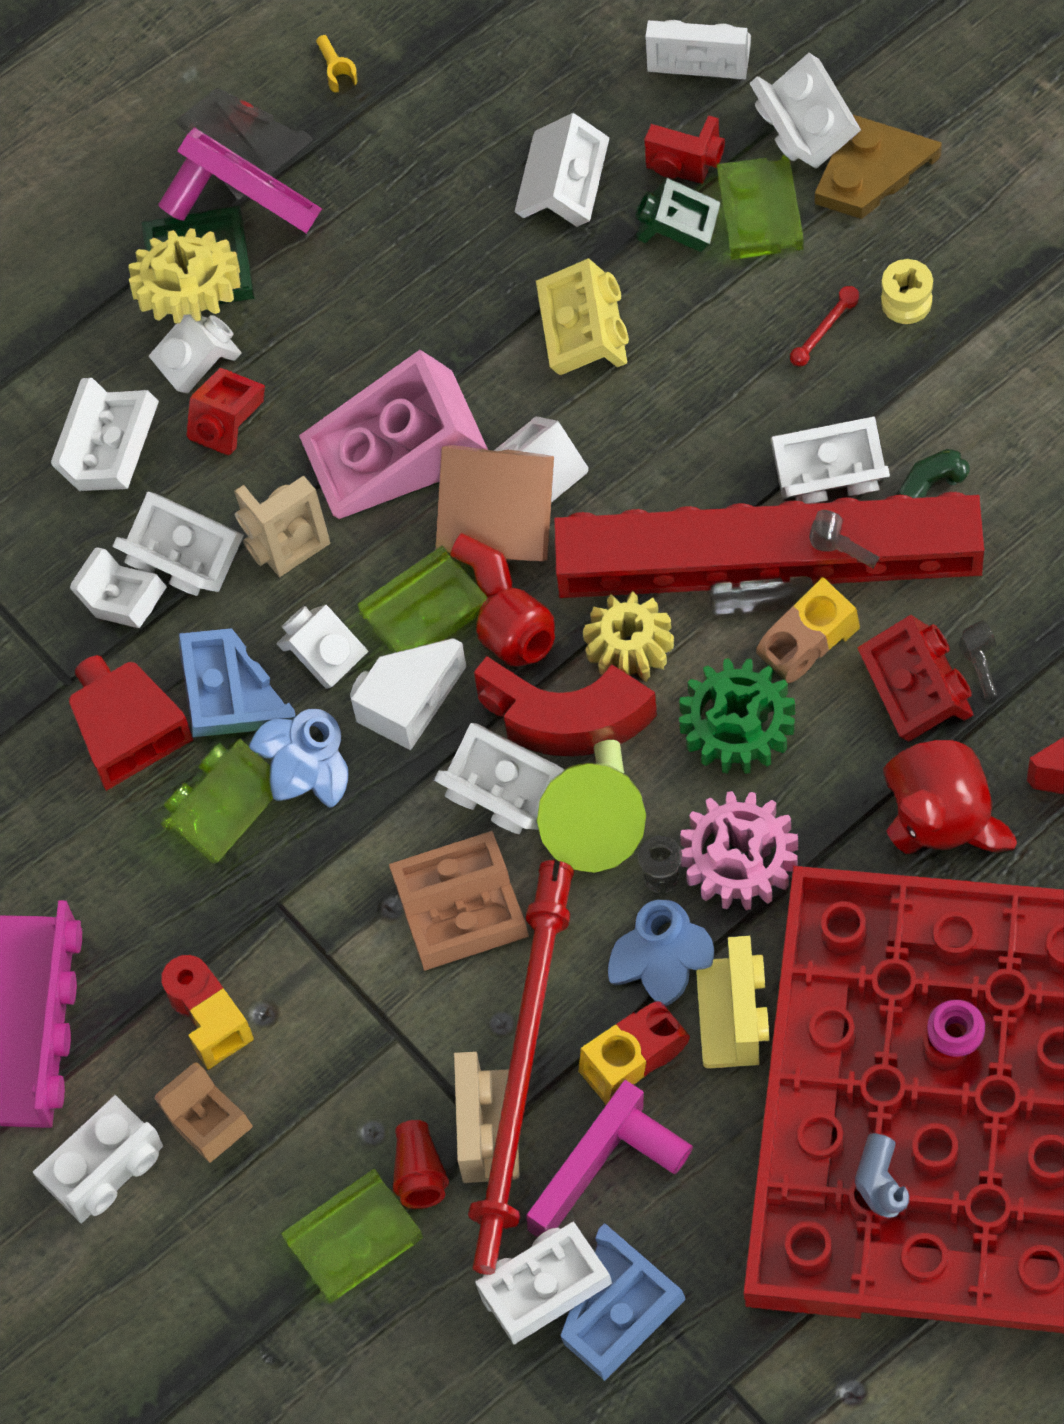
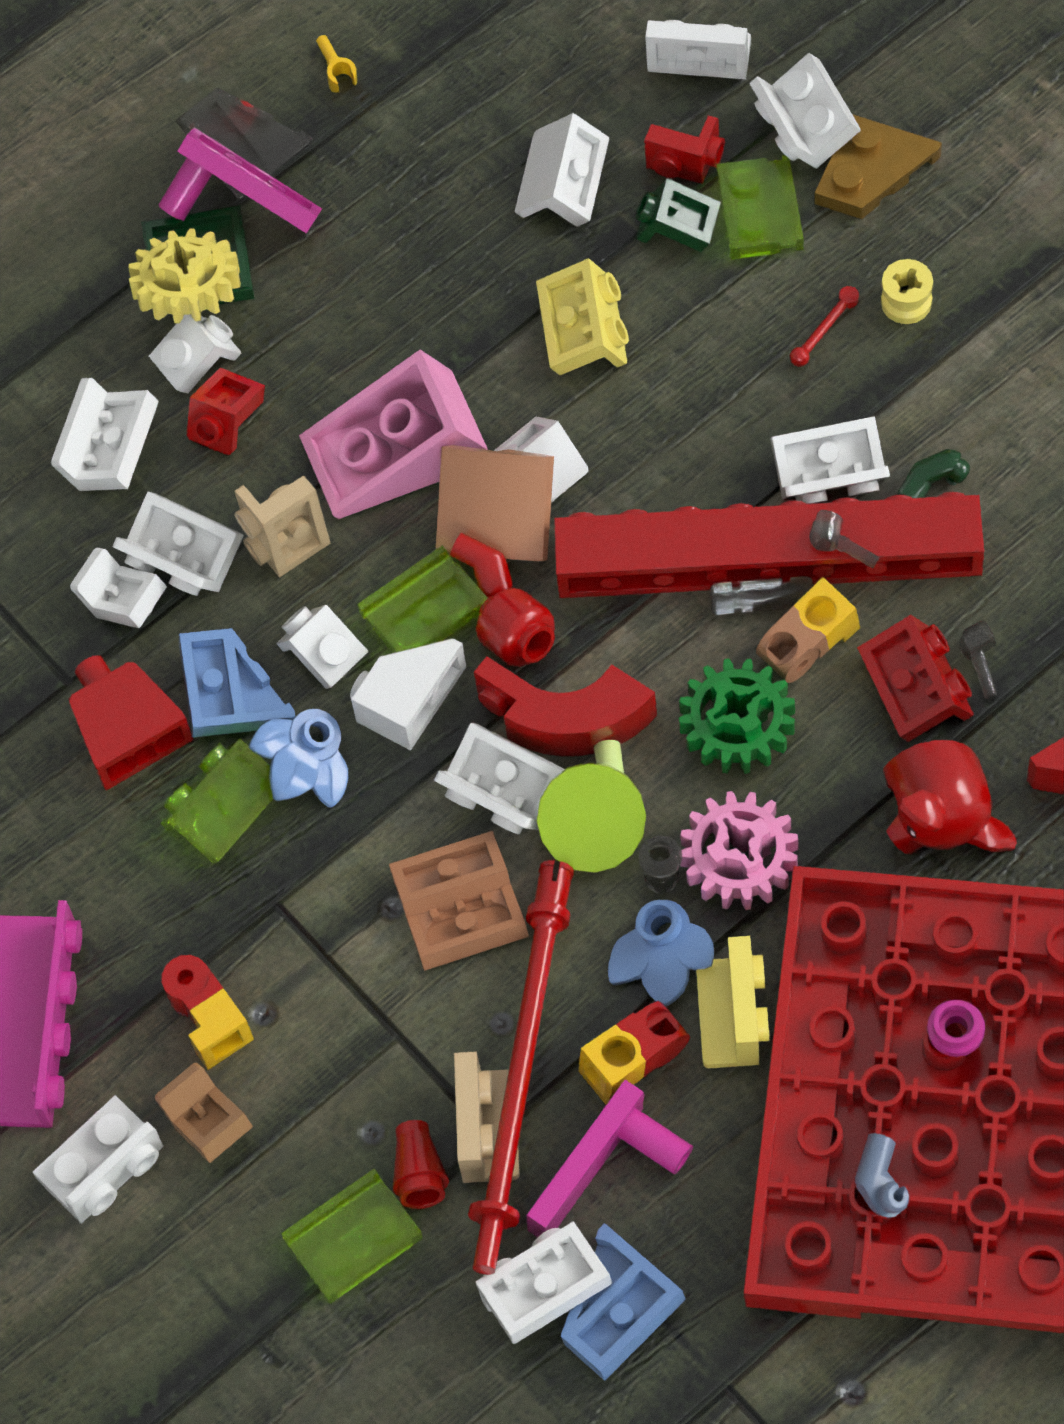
light yellow gear [583,591,674,682] -> none

